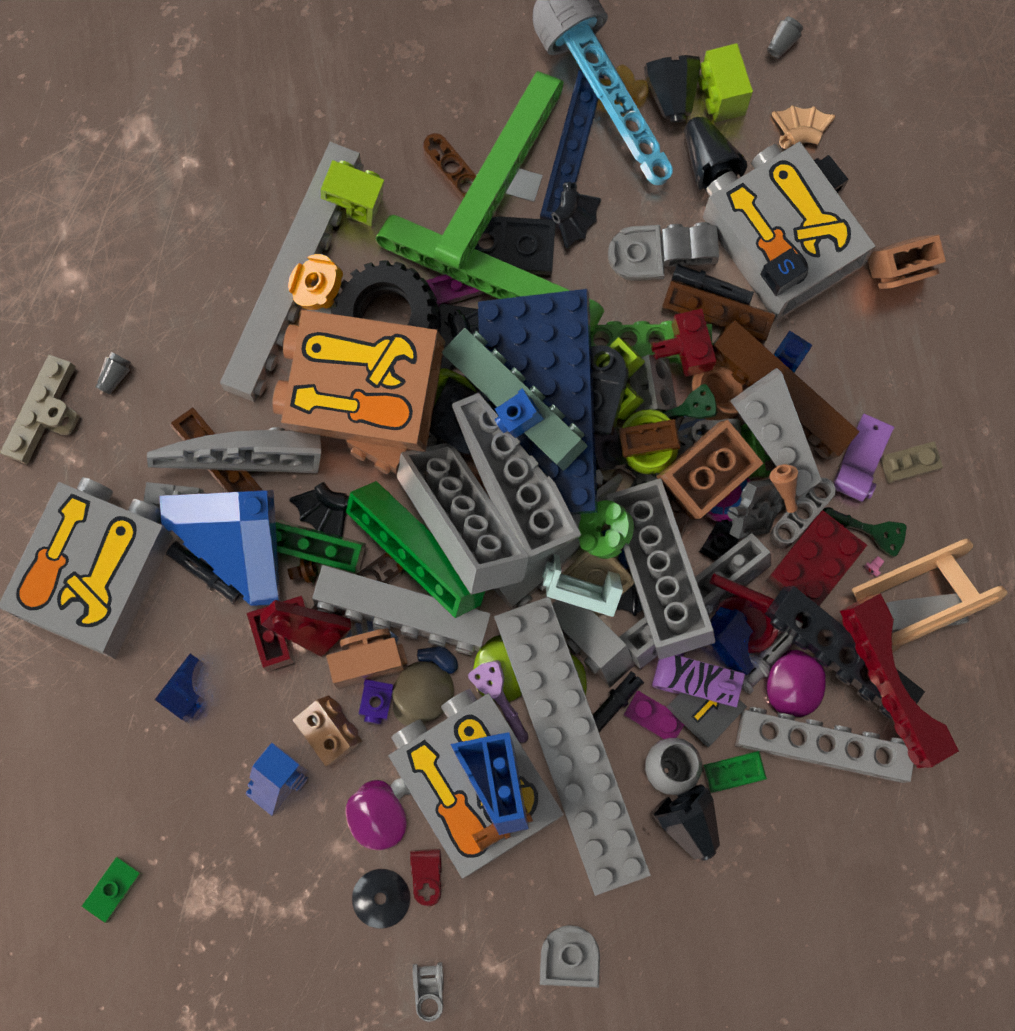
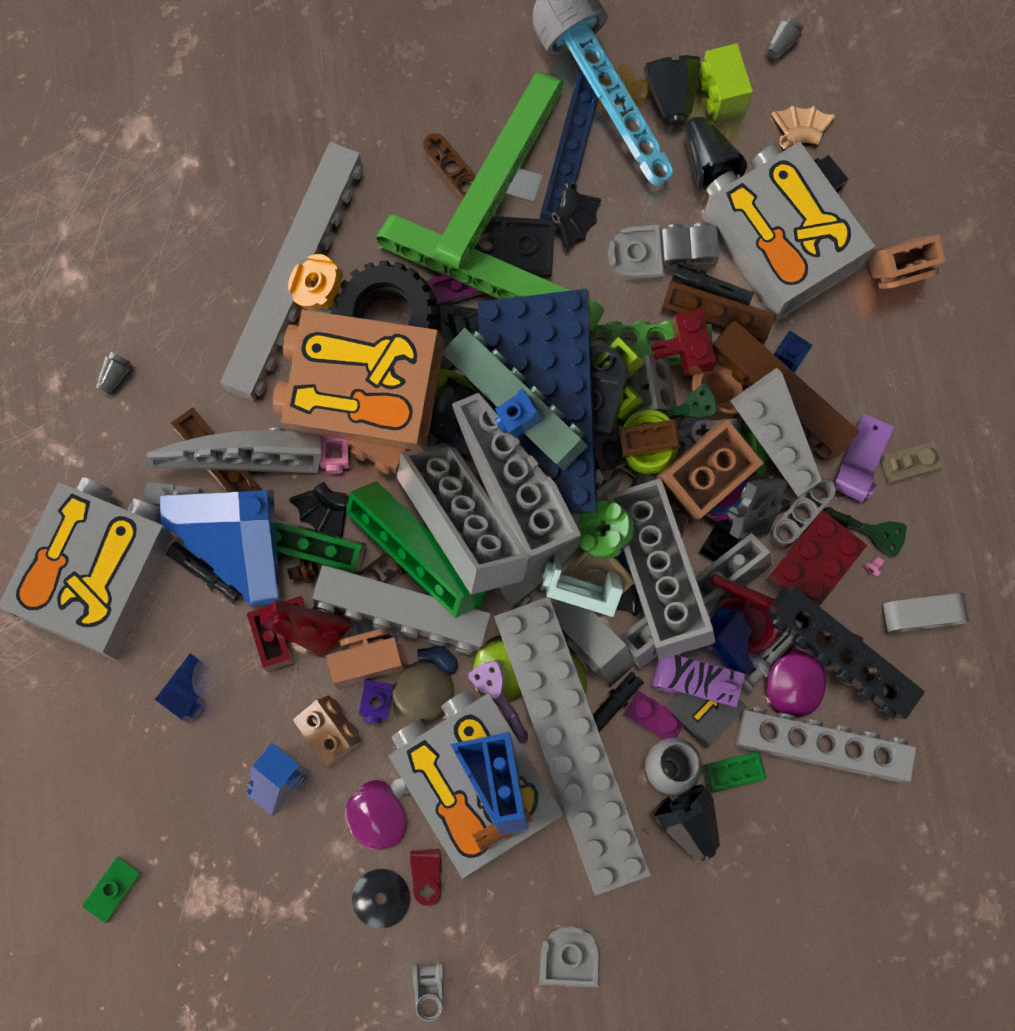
dark tan plate [0,355,80,464] -> none
lime brick [321,160,384,227] -> none
black brick [760,248,808,297] -> none
nougat cone [770,464,798,513] -> none
dark red arch [840,593,959,768] -> none
light nougat piece [852,539,1007,652] -> none
none -> bright pink brick [319,436,350,474]

